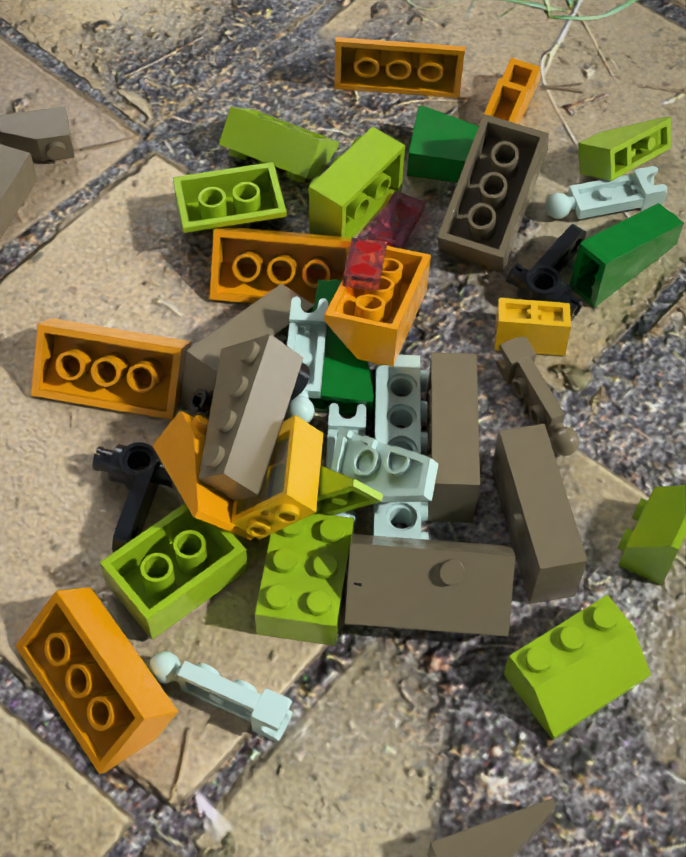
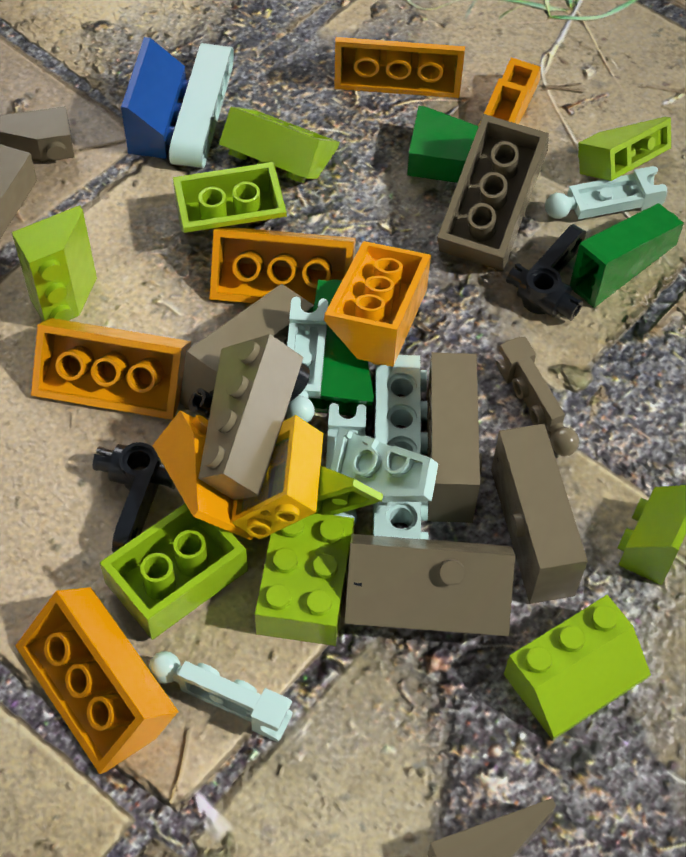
lime brick [308,126,405,238] -> none
clear pink tile [342,238,387,291] -> none
clear pink tile [367,191,425,249] -> none
yellow hinge [494,298,571,356] -> none
none -> lime slope [12,205,97,322]
none -> blue slope [121,37,189,159]
none -> light aqua beam [169,43,234,168]

